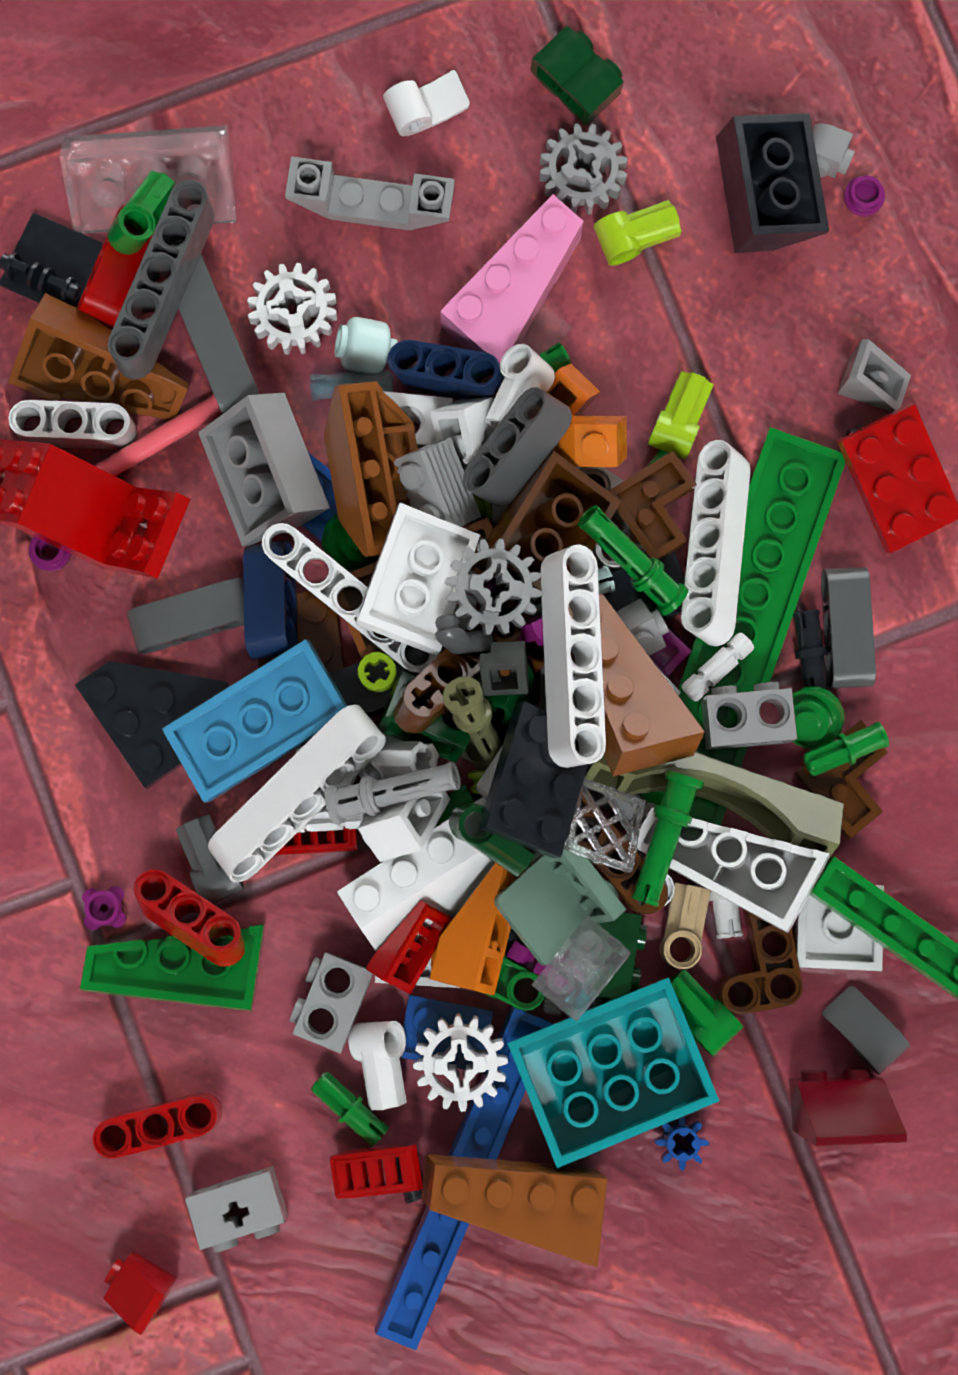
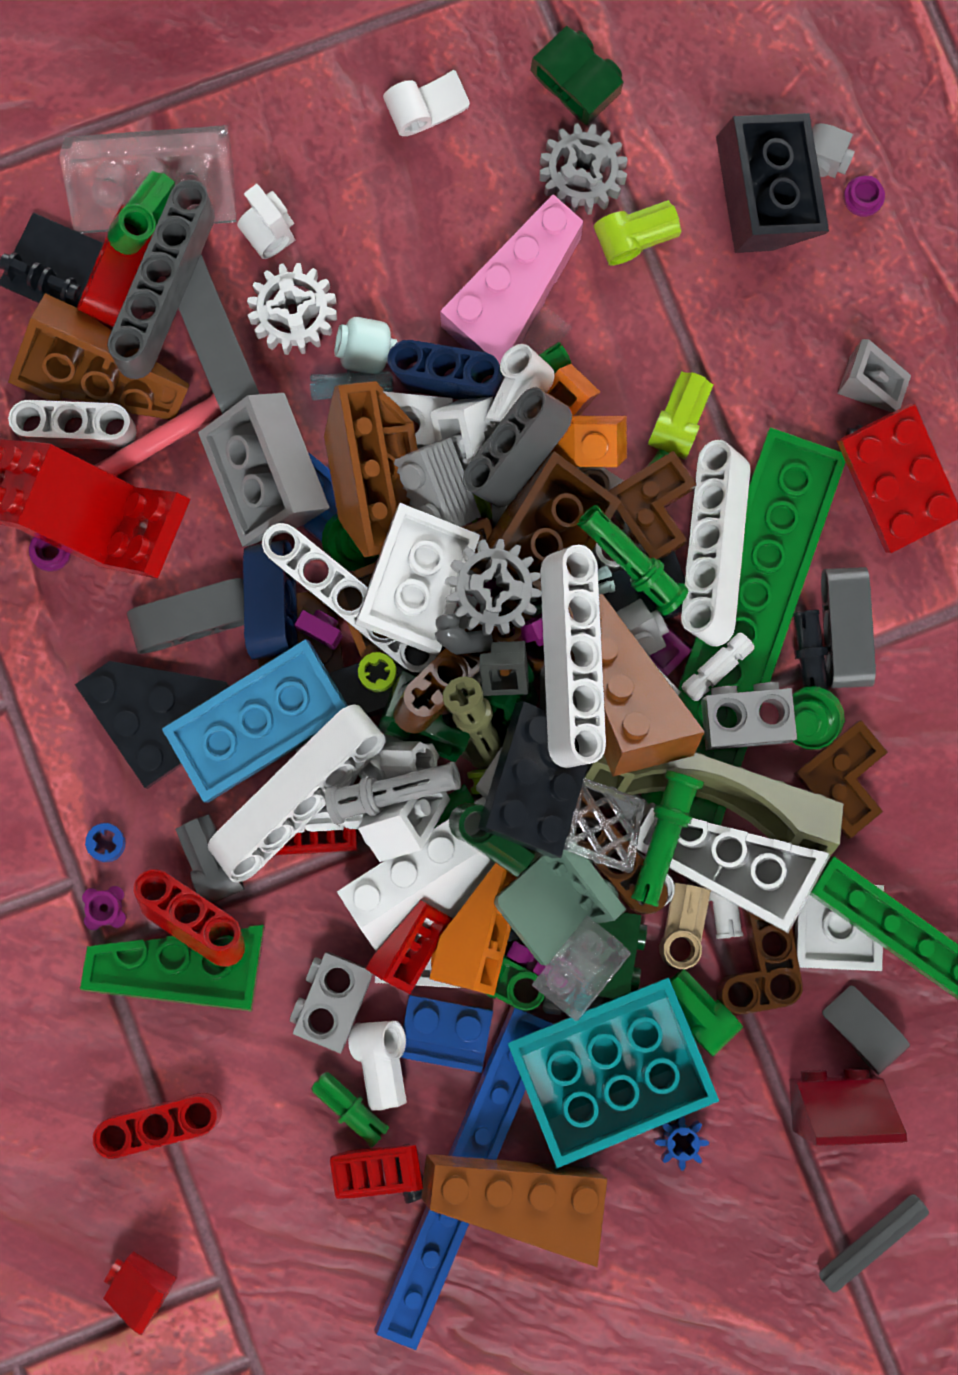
light grey brick [185,1166,288,1253] -> none
light grey slope [285,156,455,230] -> none
white gear [413,1013,508,1112] -> none
green axle [803,722,889,776] -> none
none -> blue bush [85,823,126,862]
none -> white plate [237,184,296,259]
none -> magenta plate [295,610,343,651]
none -> dark grey axle [819,1194,929,1293]

